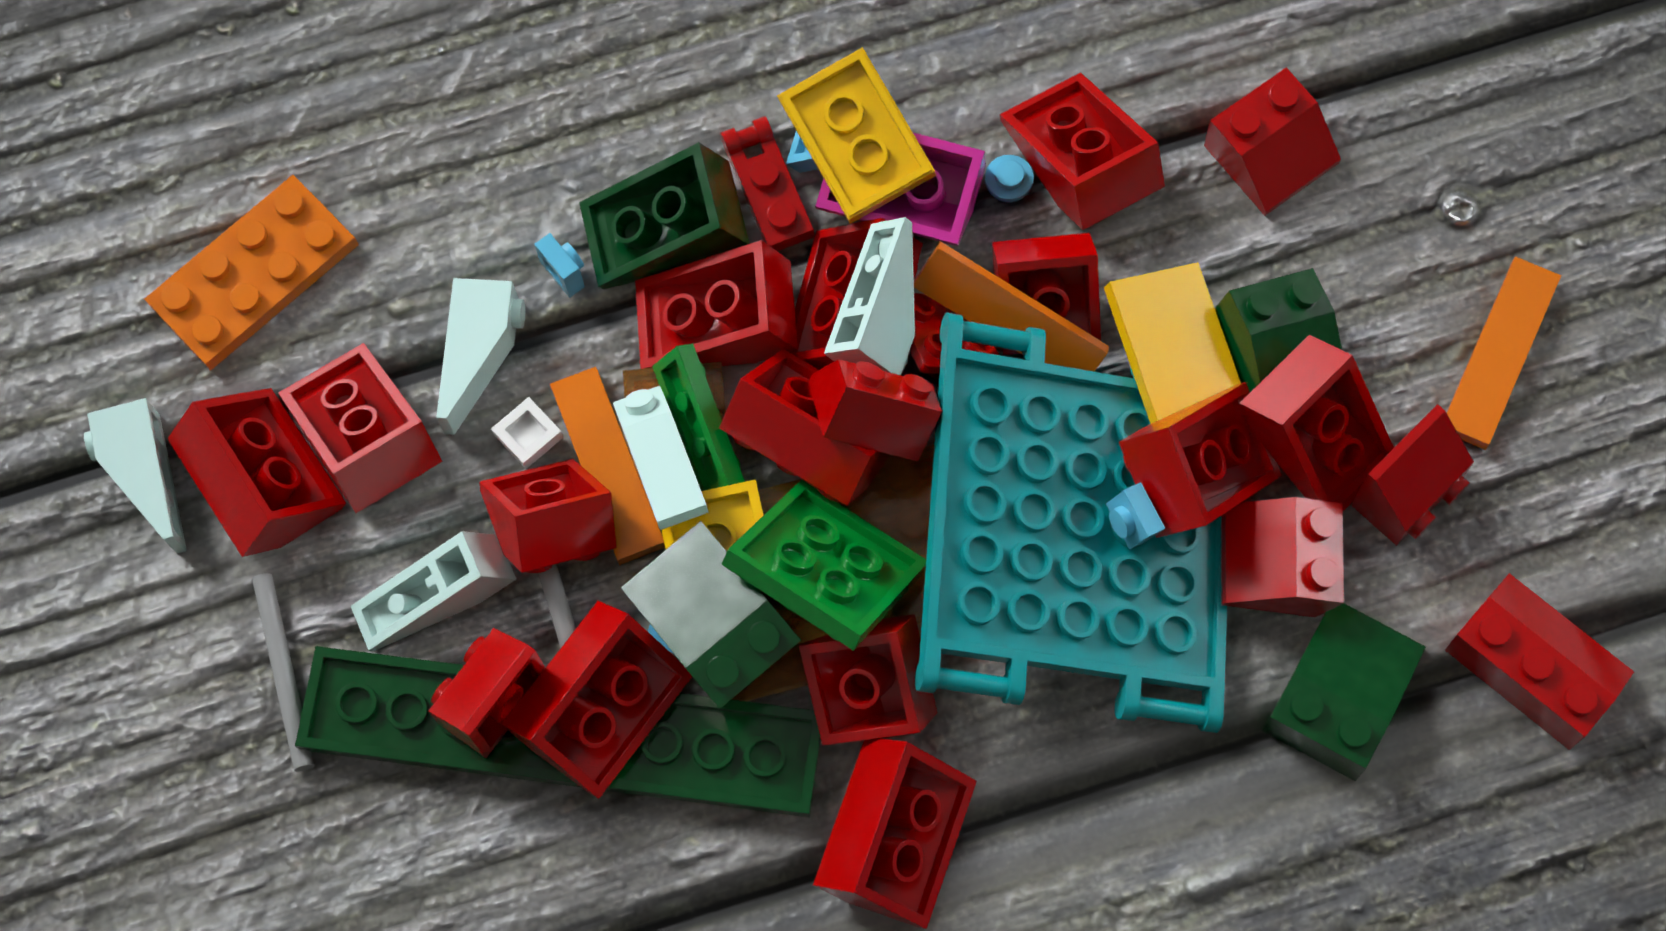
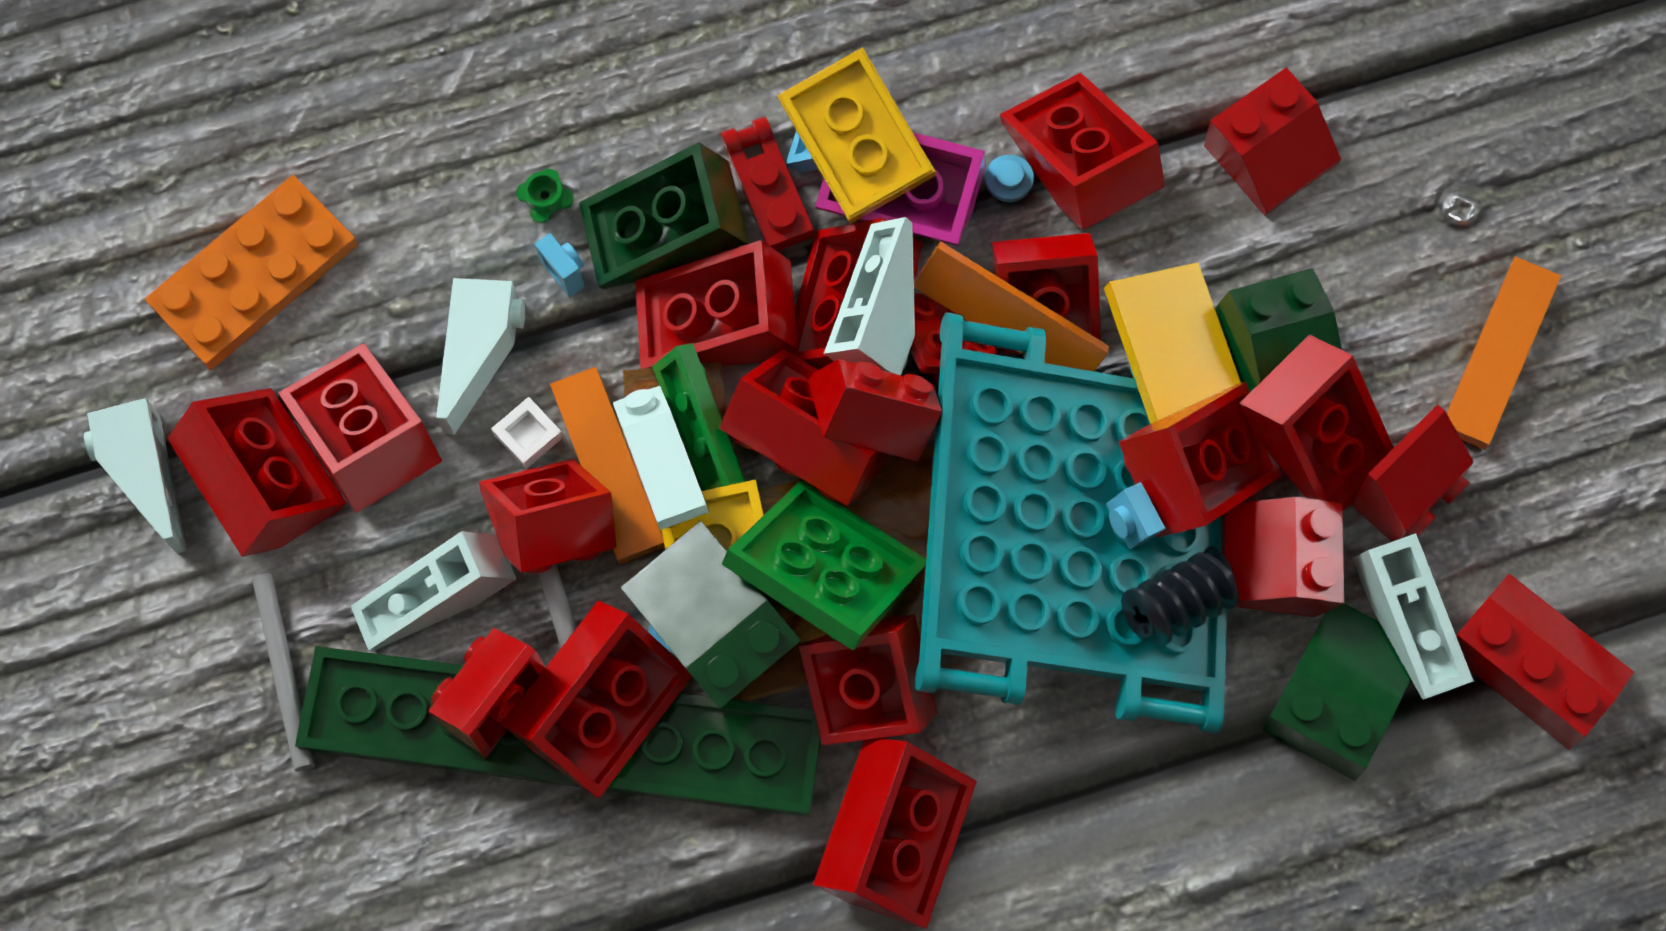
none -> green plate [516,169,574,223]
none -> black piece [1121,546,1239,646]
none -> light aqua slope [1352,534,1473,699]

